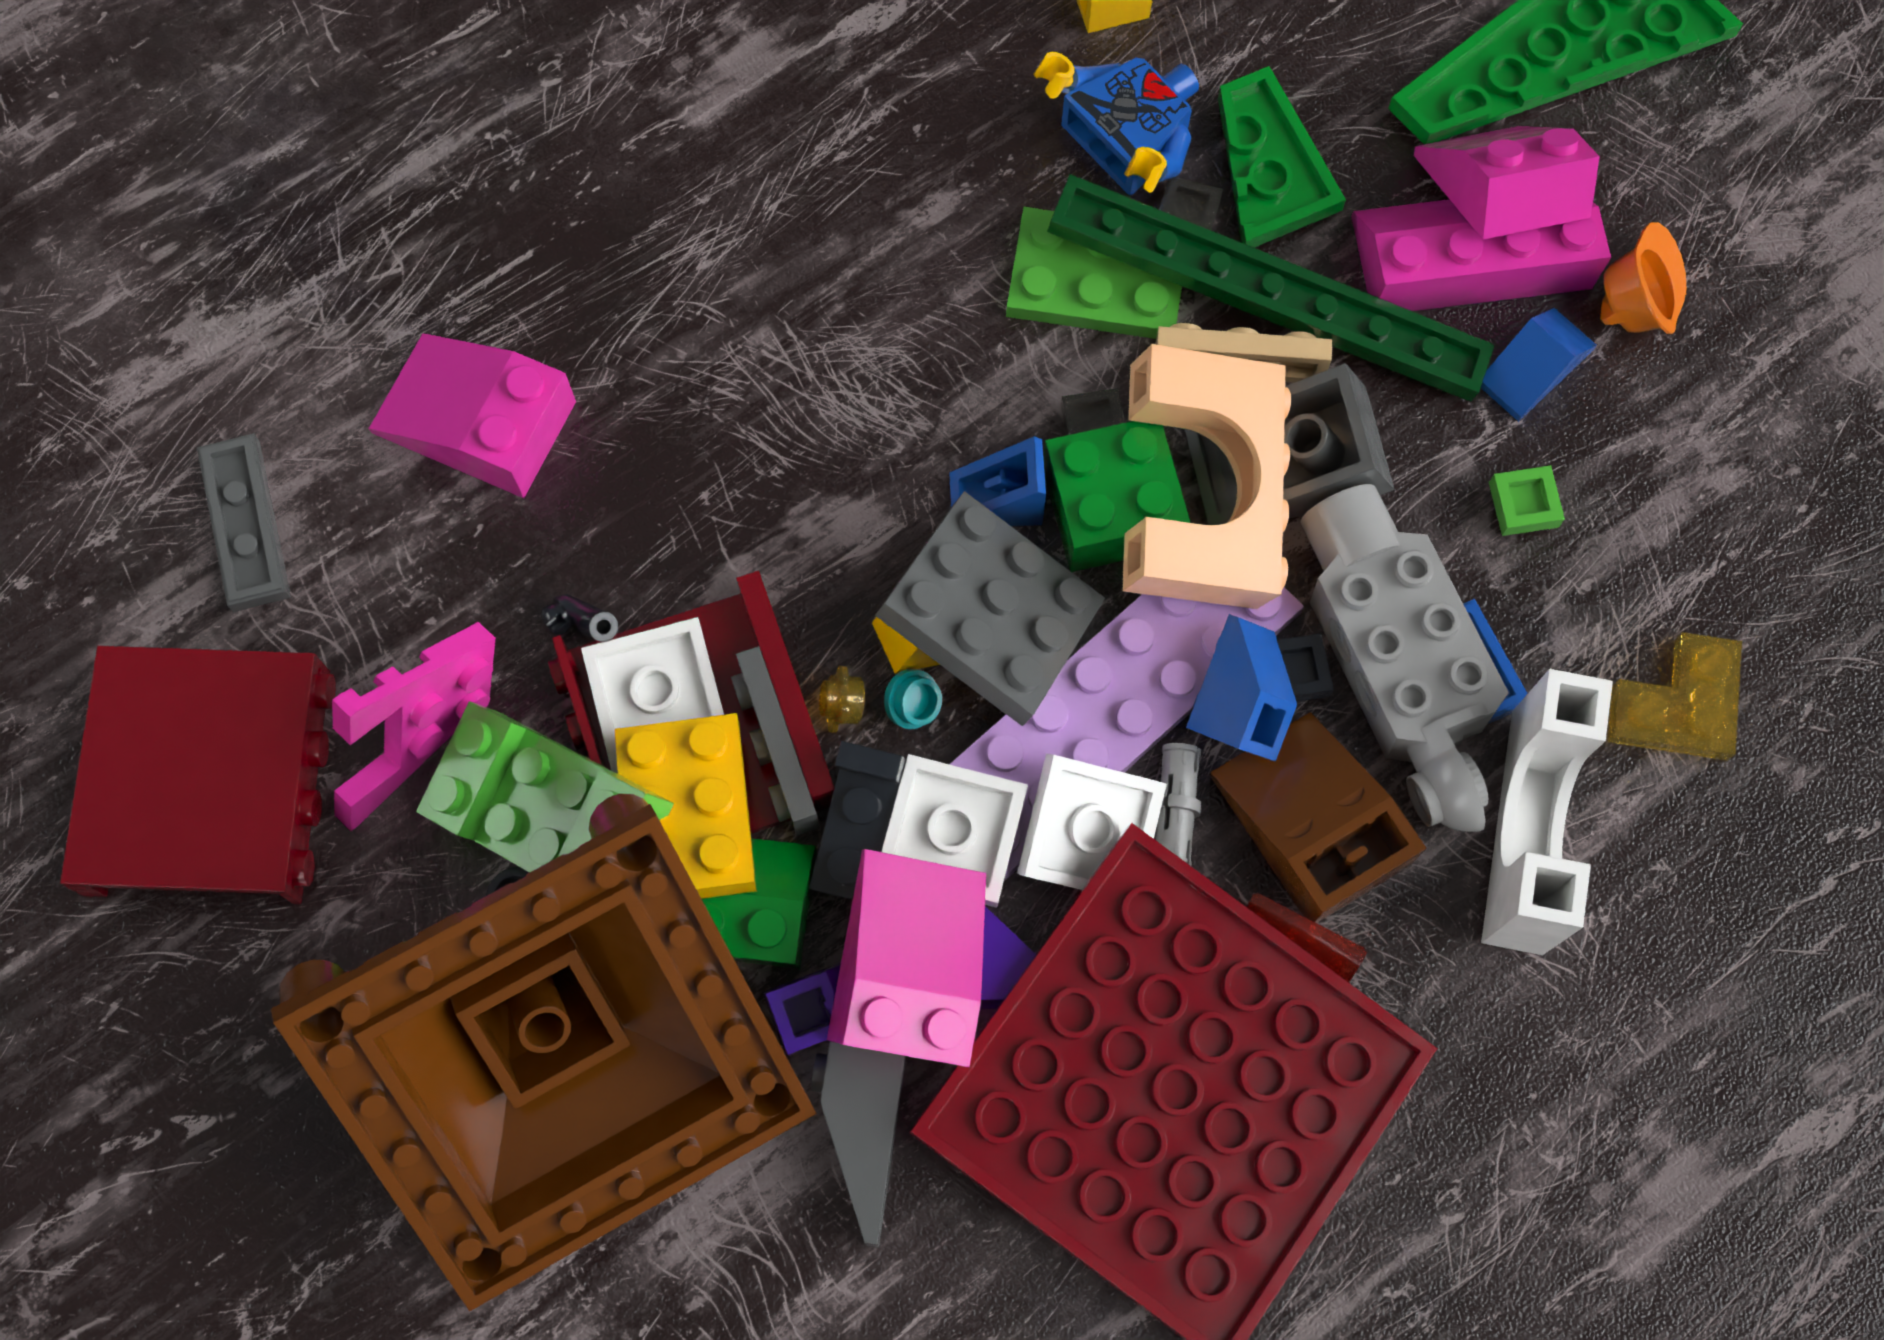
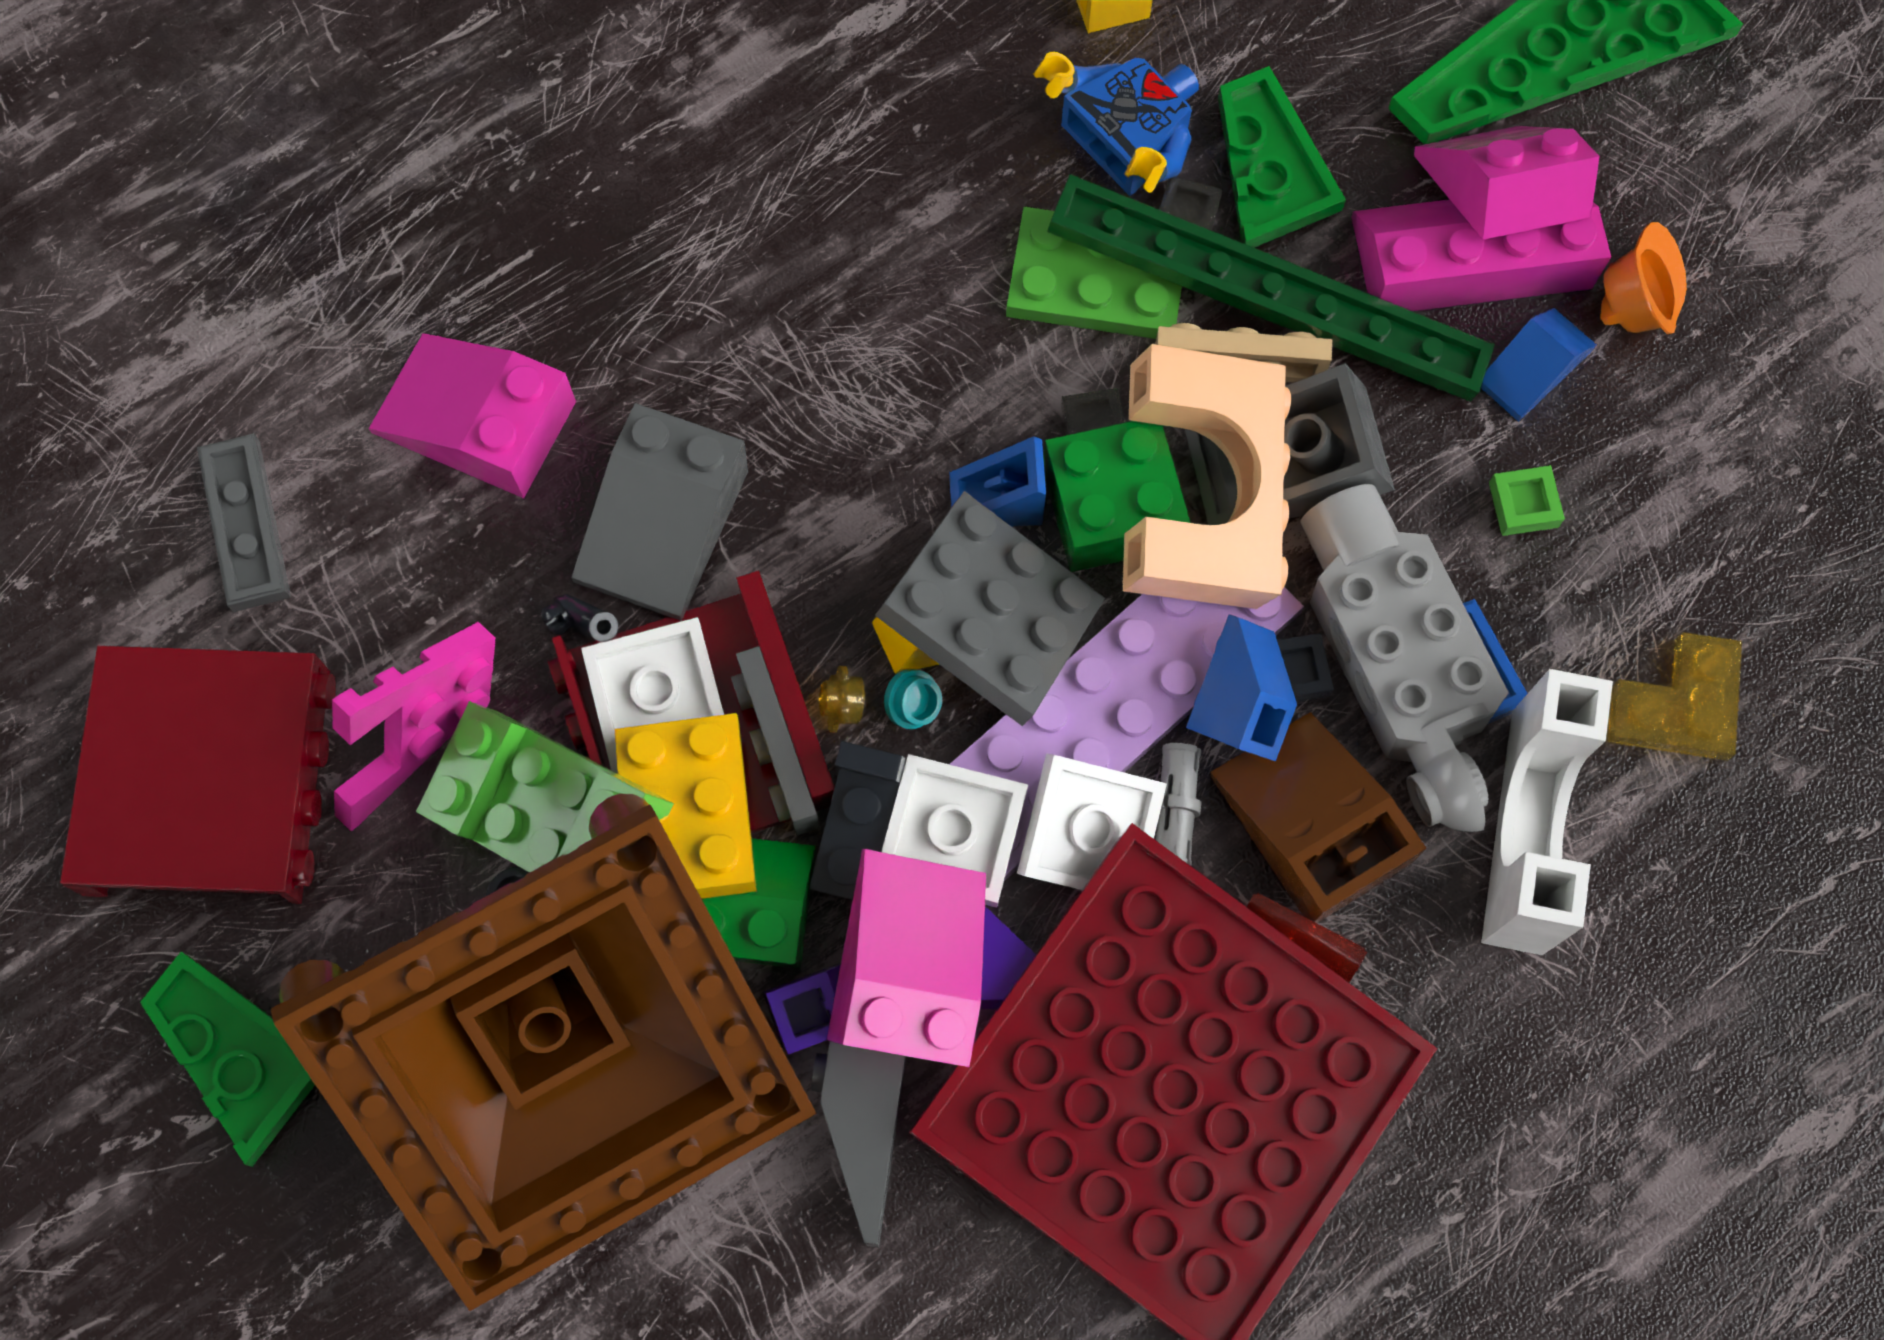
none -> green wing [140,952,315,1167]
none -> dark grey slope [571,403,748,621]

